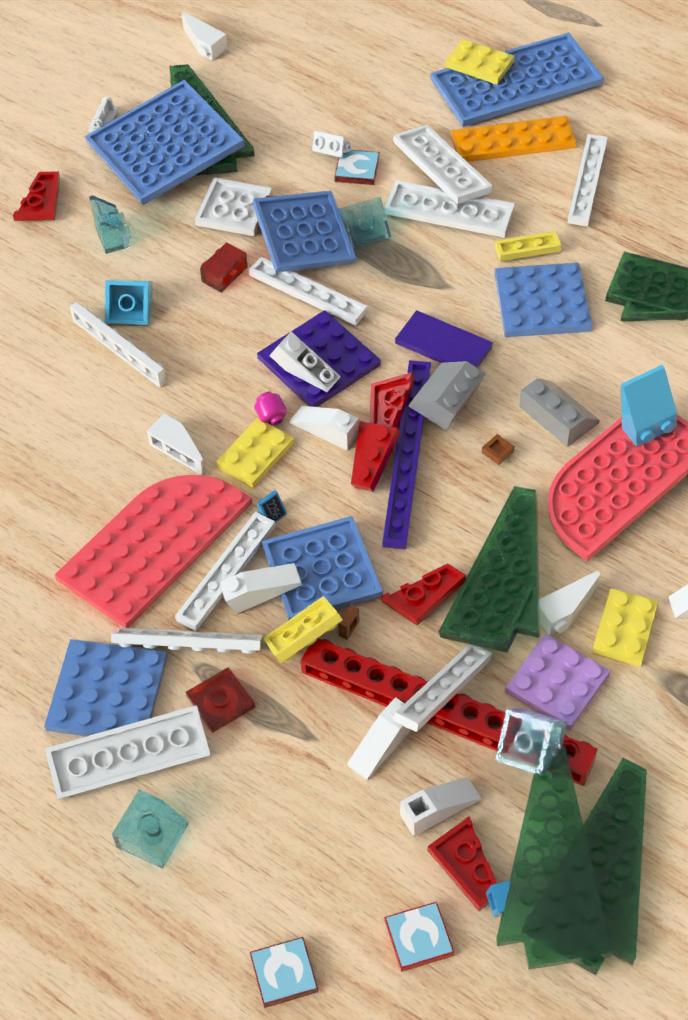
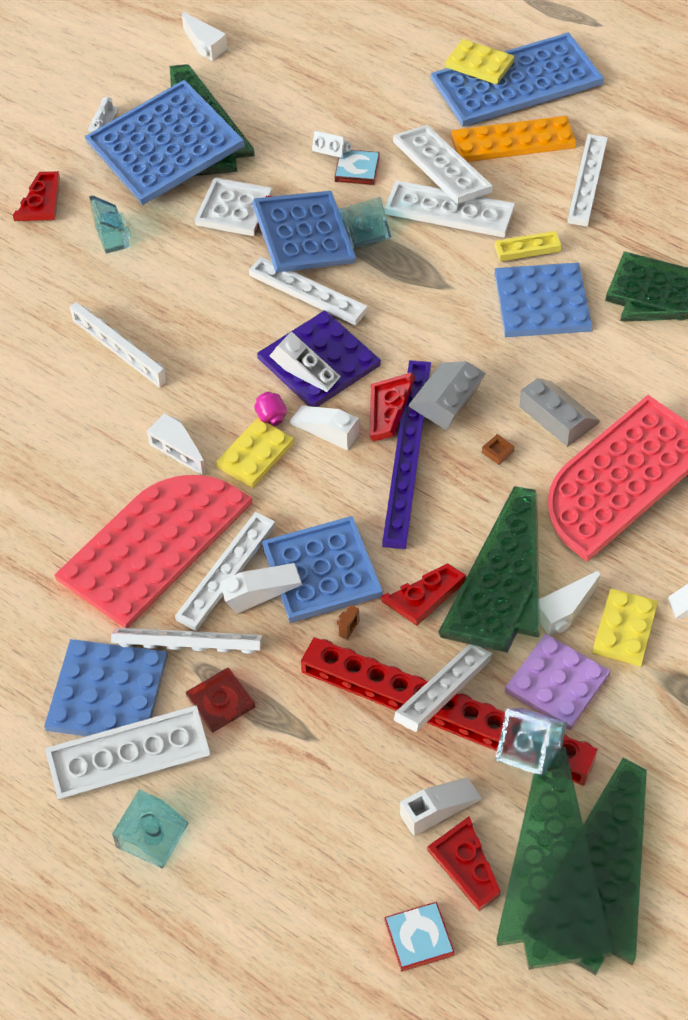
medium azure slope [105,280,153,325] -> none
clear red brick [200,242,248,293] -> none
tile [250,937,319,1008] -> none
slope [257,490,287,523] -> none
light yellow plate [263,596,342,663] -> none
white slope [347,697,412,780] -> none
red wing [351,421,401,492] -> none
dark purple tile [395,310,493,368] -> none
dark azure slope [486,881,511,918] -> none
medium azure slope [621,365,677,447] -> none

